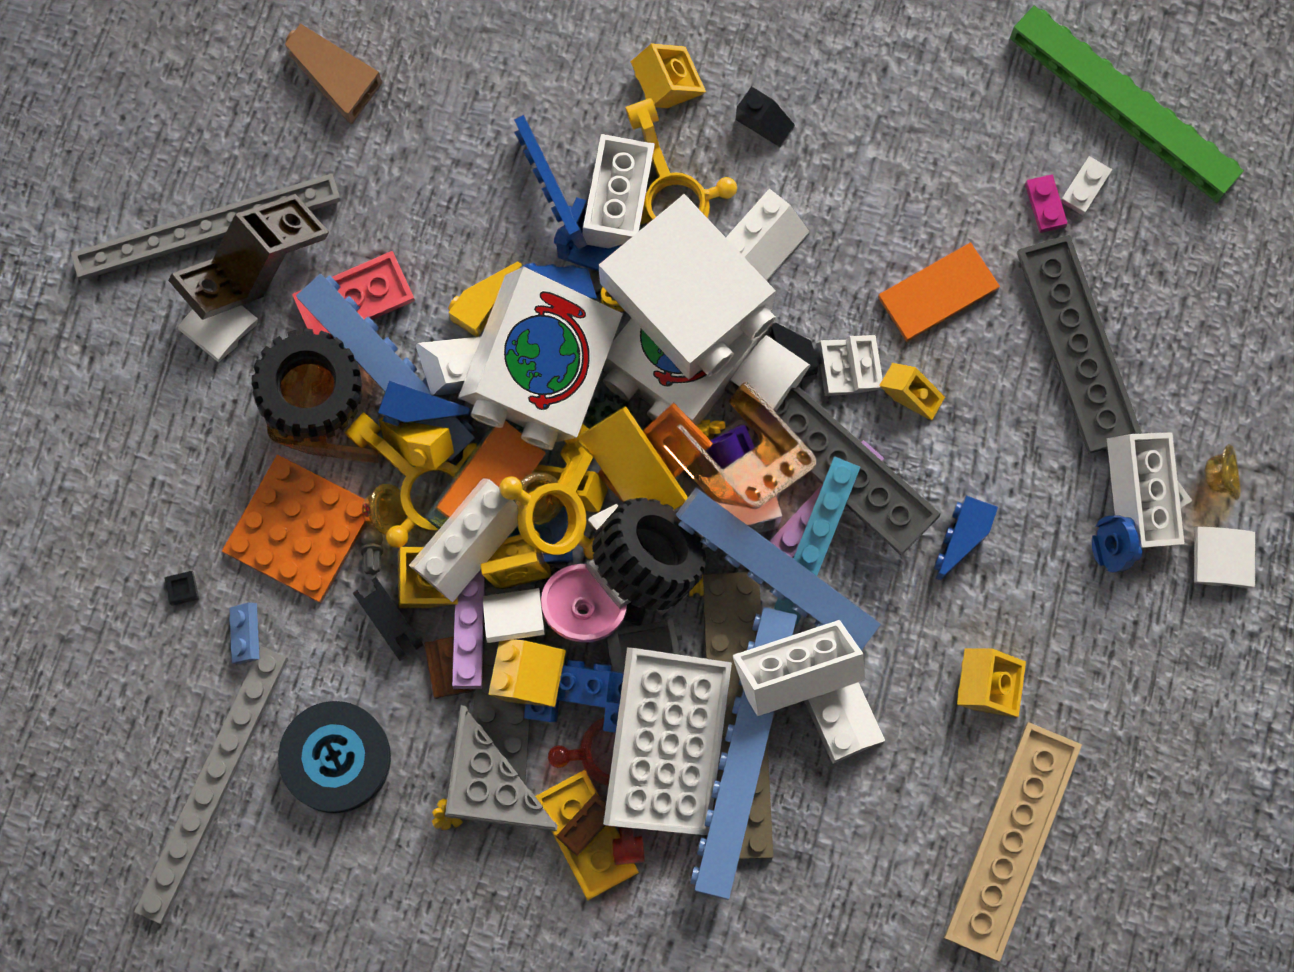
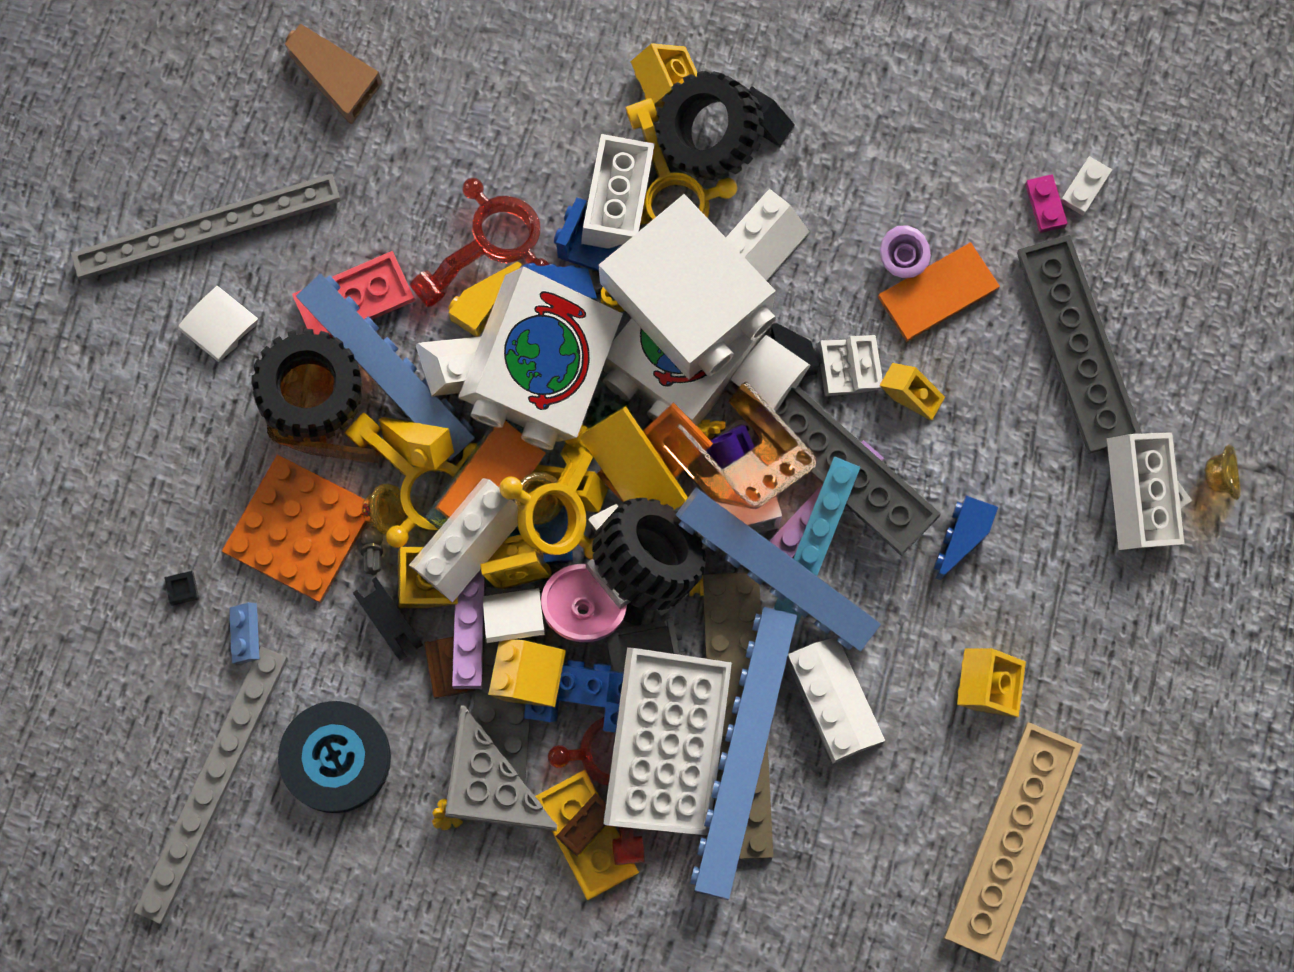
dark brown bracket [168,194,329,320] -> none
blue slope [378,381,470,426] -> none
blue plate [514,115,587,250] -> none
white slope [733,620,865,716] -> none
bright green brick [1009,5,1244,203] -> none
blue plate [1092,515,1142,572] -> none
white slope [1194,527,1255,589] -> none
none -> clear red piece [410,178,549,307]
none -> black tyre [655,71,764,180]
none -> lavender hat [880,225,931,278]

